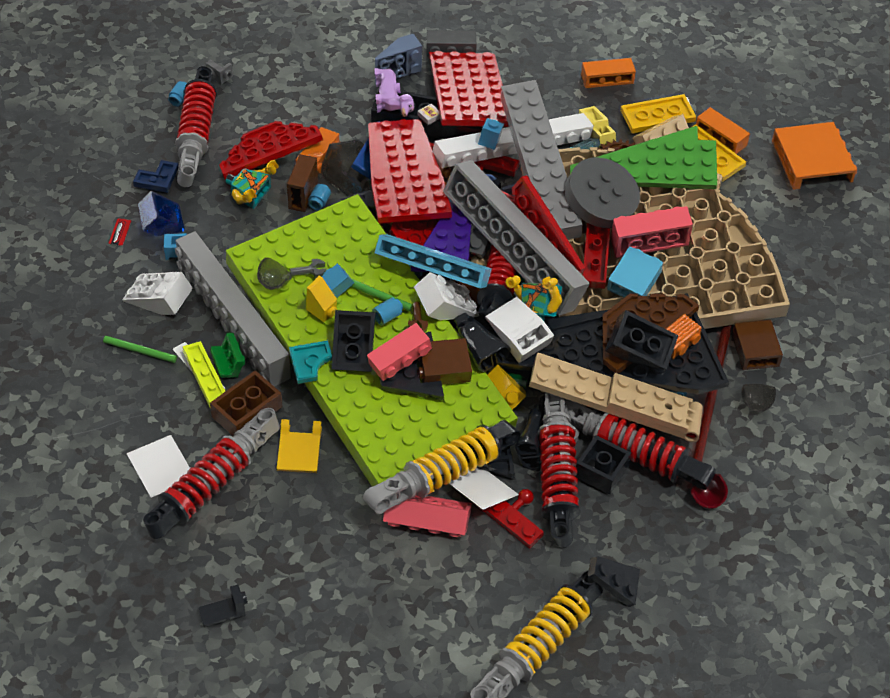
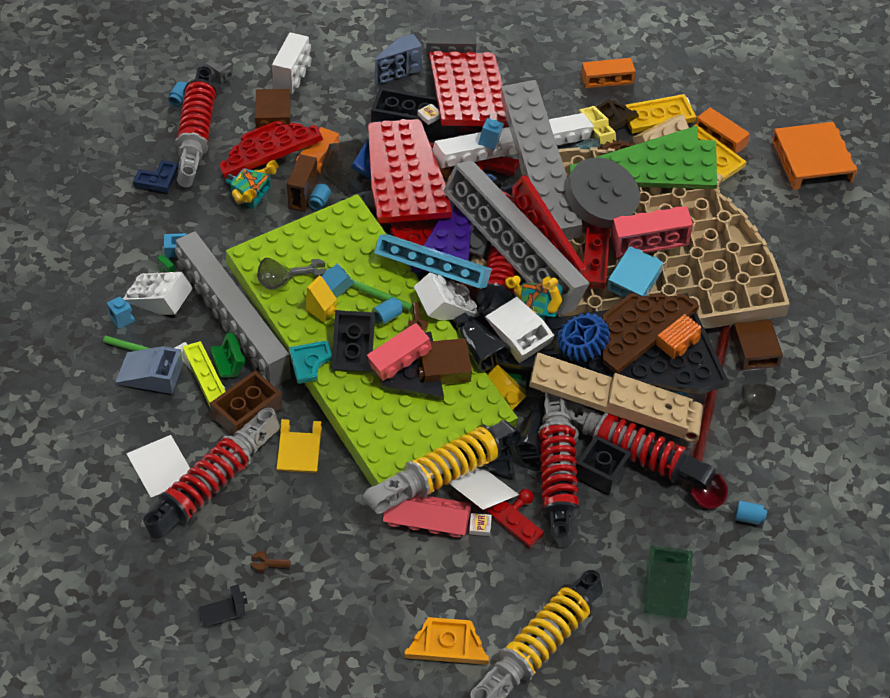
sticker [109,218,131,246] -> none
clear blue slope [138,191,185,236] -> none
lavender animal [375,68,414,117] -> none
black wing [588,556,640,607] -> none
black slope [605,310,679,370] -> none
none -> dark azure brick [107,296,135,329]
none -> sand blue slope [115,346,183,394]
none -> green tile [157,254,175,273]
none -> reddish brown bar [250,551,291,574]
none -> reddish brown brick [255,89,291,129]
none -> white brick [272,33,312,94]
none -> light orange wing [404,617,489,665]
none -> tile [469,513,492,536]
none -> blue gear [557,312,610,363]
none -> dark brown wing [596,98,639,131]
none -> clear green slope [643,545,693,618]
none -> dark azure brick [735,500,767,525]

